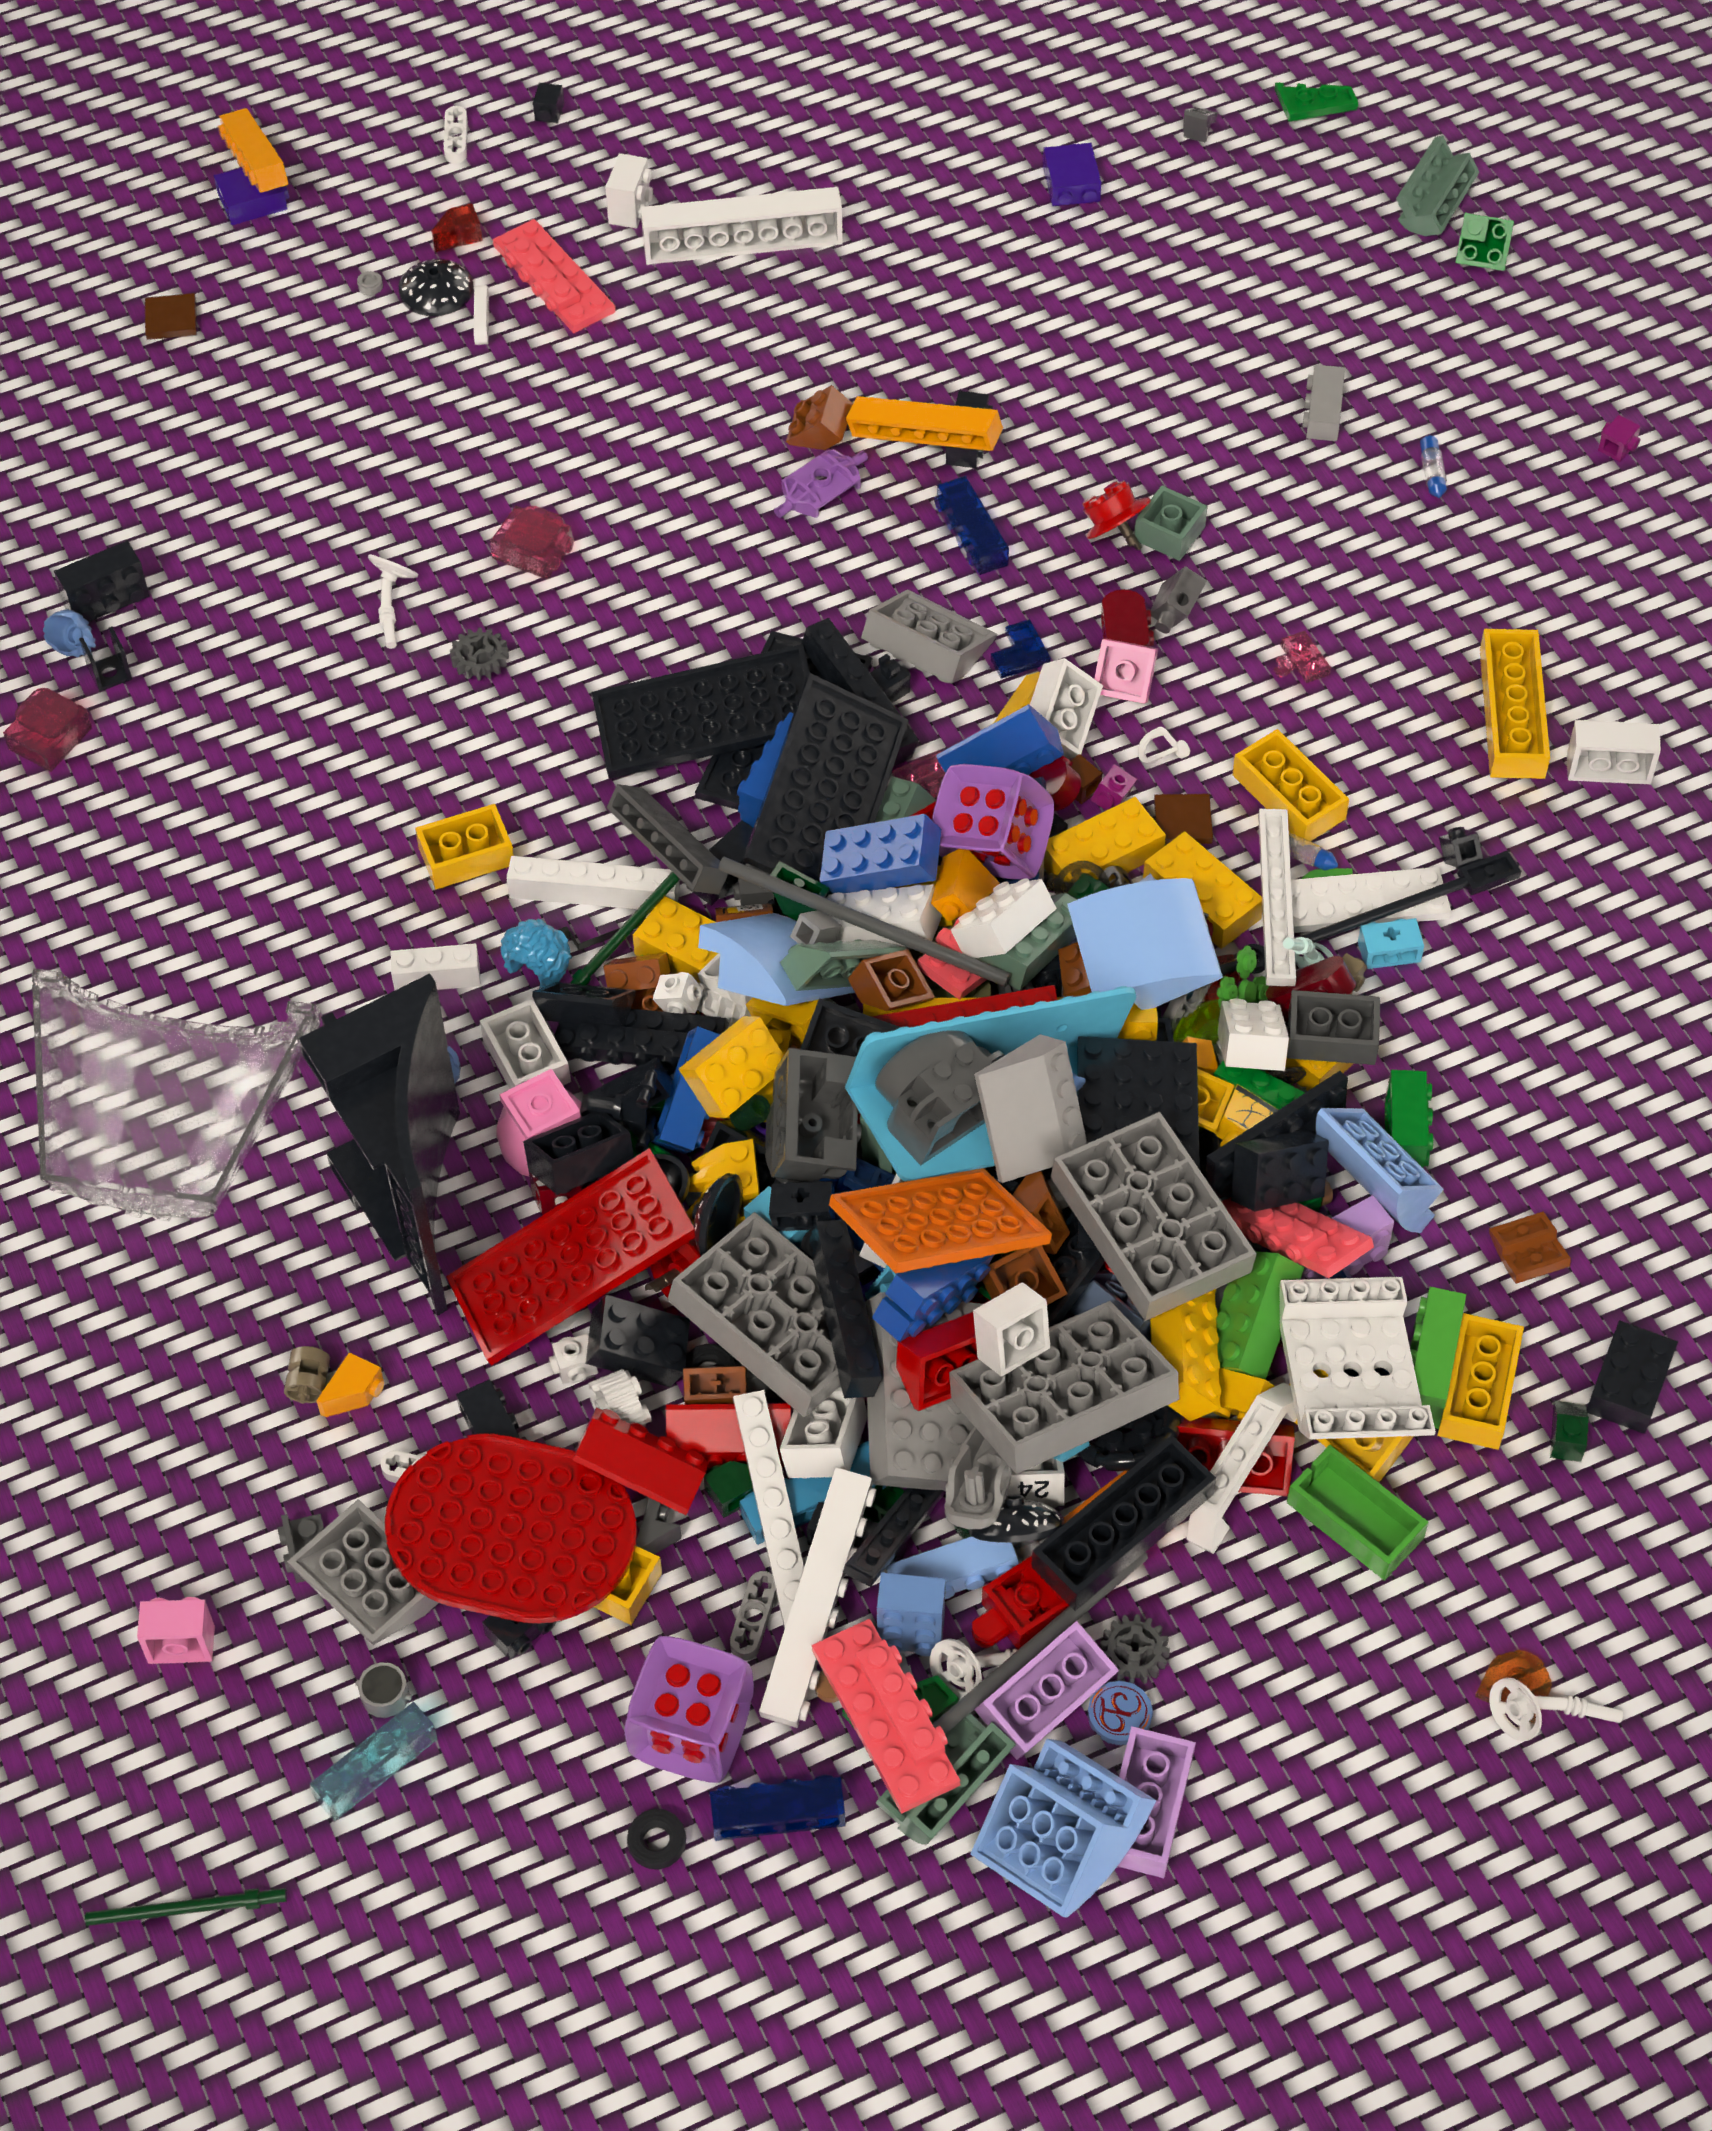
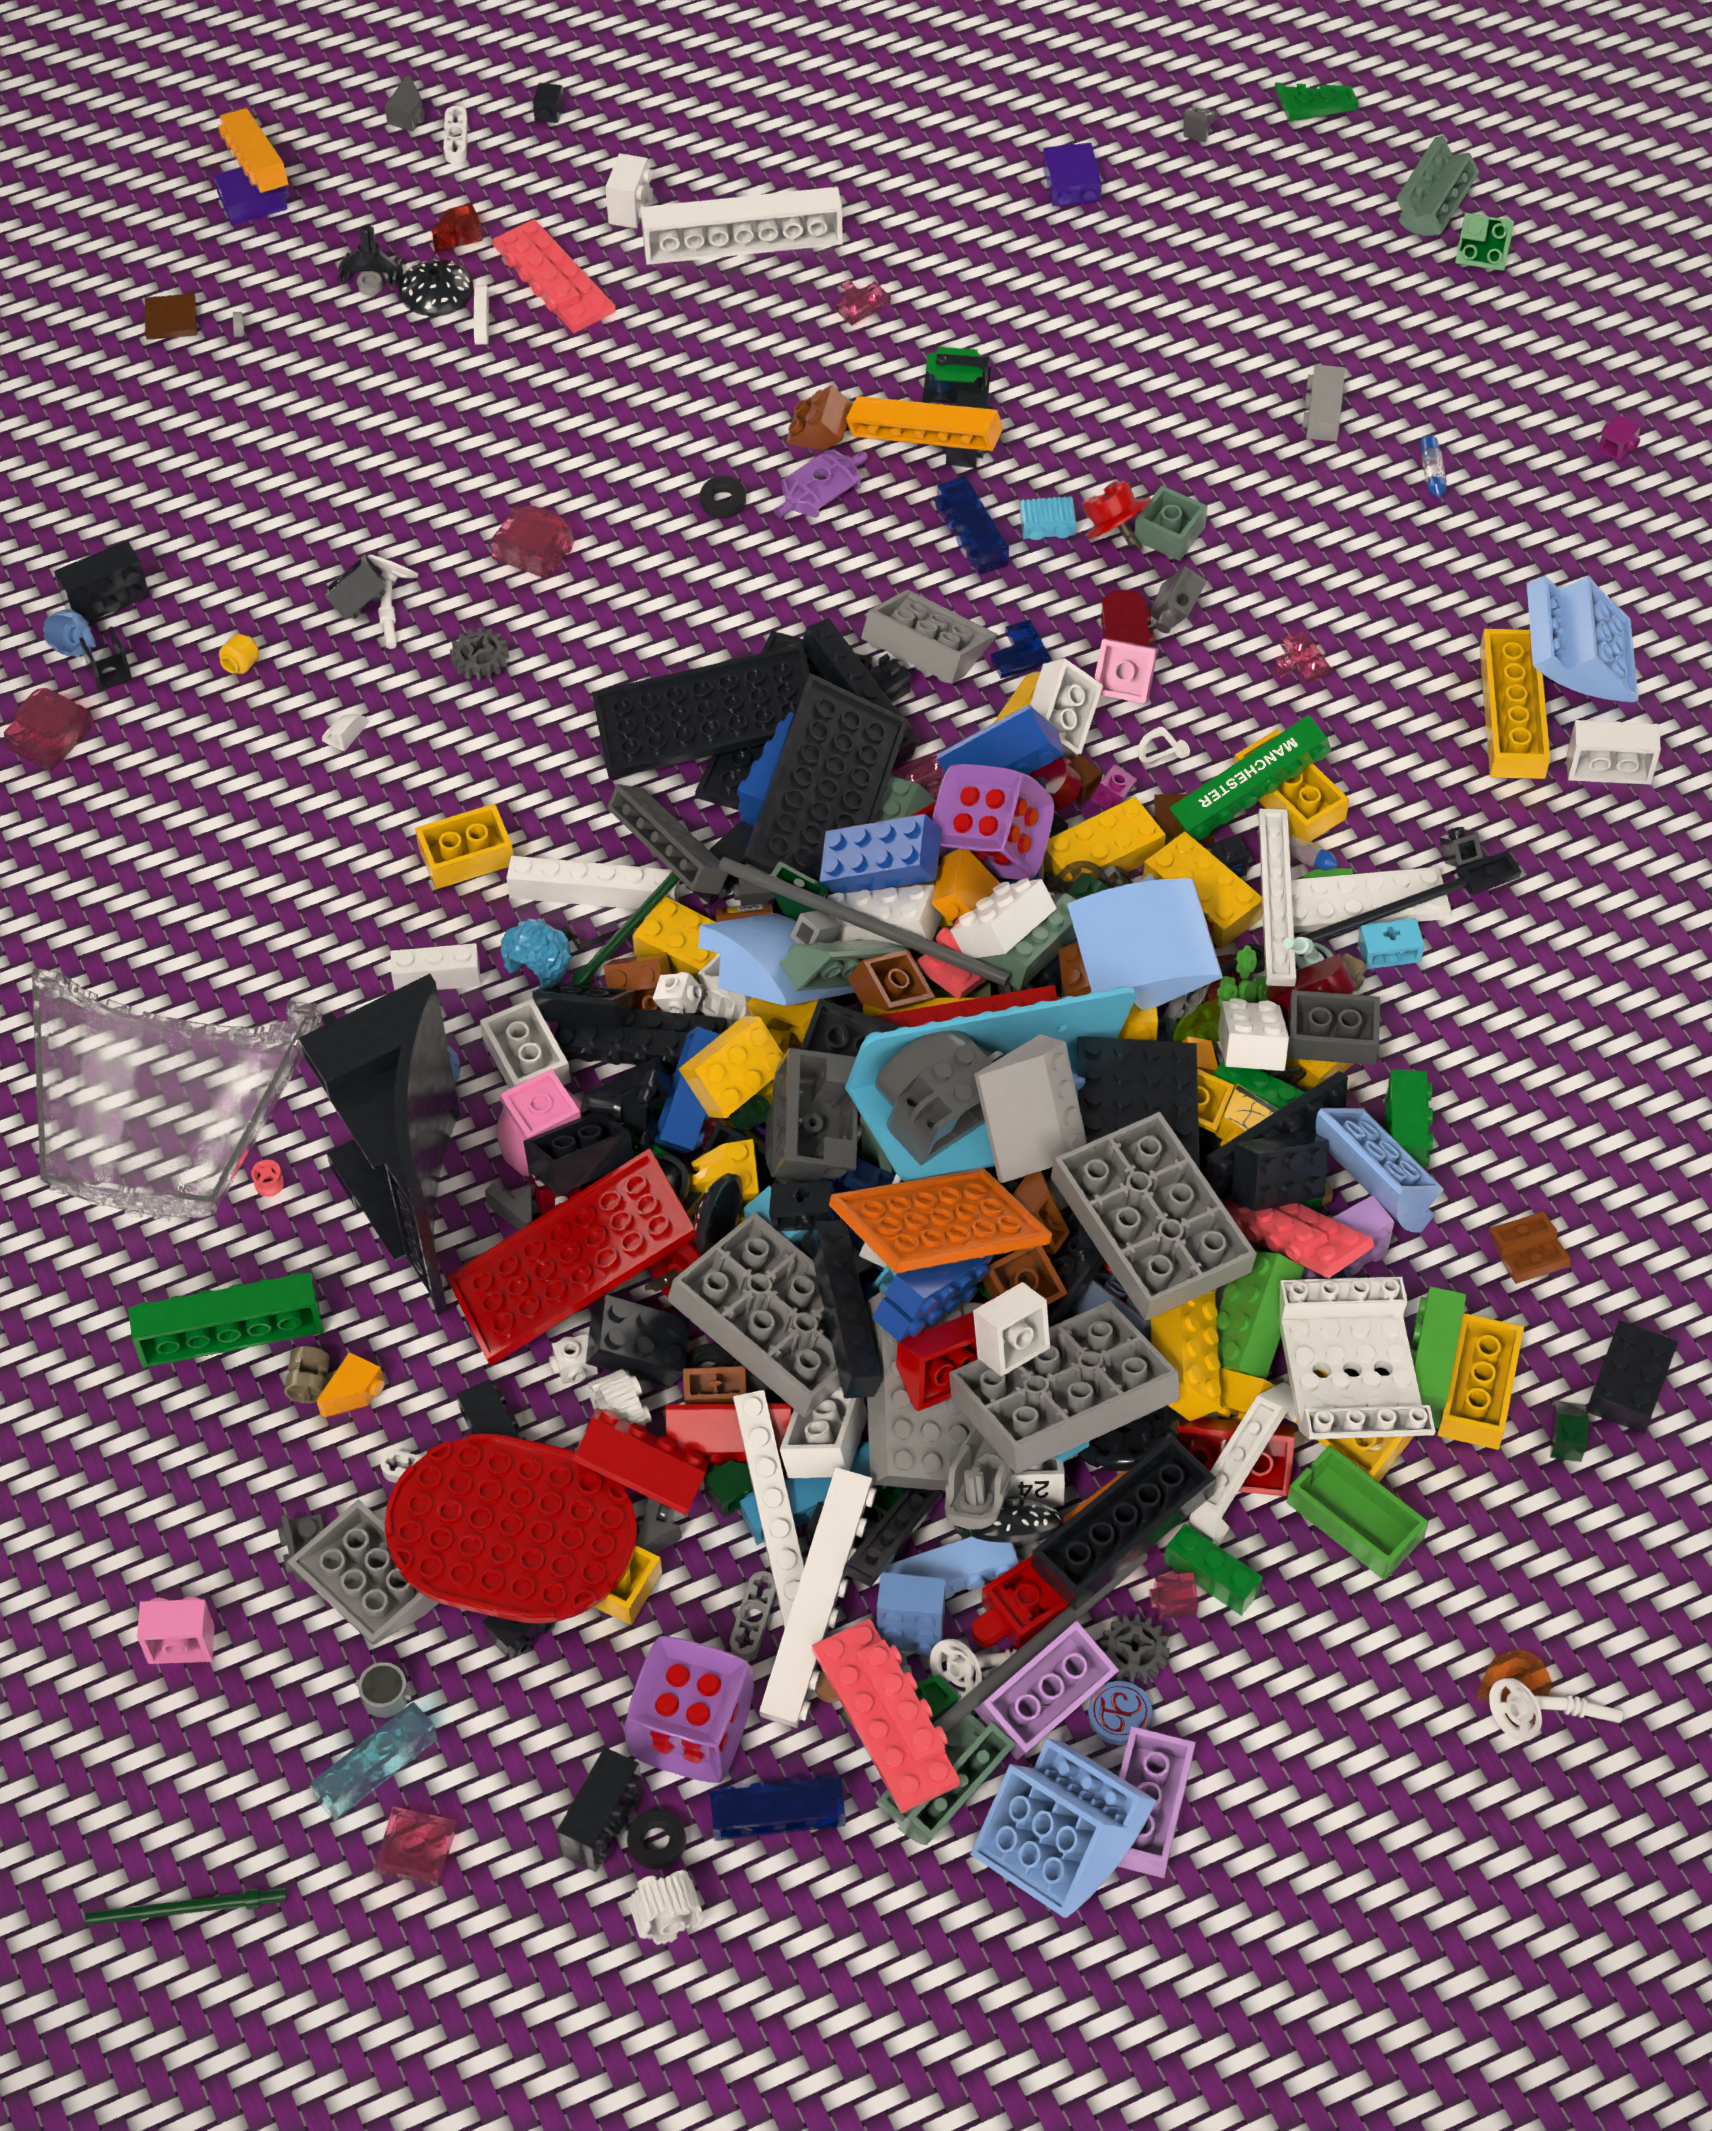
none -> green brick [128,1272,324,1368]
none -> yellow head [219,634,259,674]
none -> light grey tile [233,312,244,337]
none -> coral wheel [251,1159,284,1197]
none -> white brick [322,714,369,752]
none -> black slope [325,555,387,620]
none -> black axle [337,224,404,287]
none -> clear pink plate [374,1807,458,1887]
none -> dark grey slope [385,75,425,132]
none -> dark grey slope [485,1183,534,1230]
none -> black brick [556,1746,645,1872]
none -> white brick [628,1870,704,1945]
none -> black tyre [700,476,746,519]
none -> clear pink plate [836,280,891,326]
none -> piece [922,347,991,403]
none -> medium azure brick [1020,496,1076,540]
none -> clear pink brick [1149,1572,1199,1619]
none -> green brick [1164,1524,1263,1616]
none -> green brick [1170,715,1331,841]
none -> black brick [1210,835,1249,878]
none -> light blue slope [1527,575,1638,702]

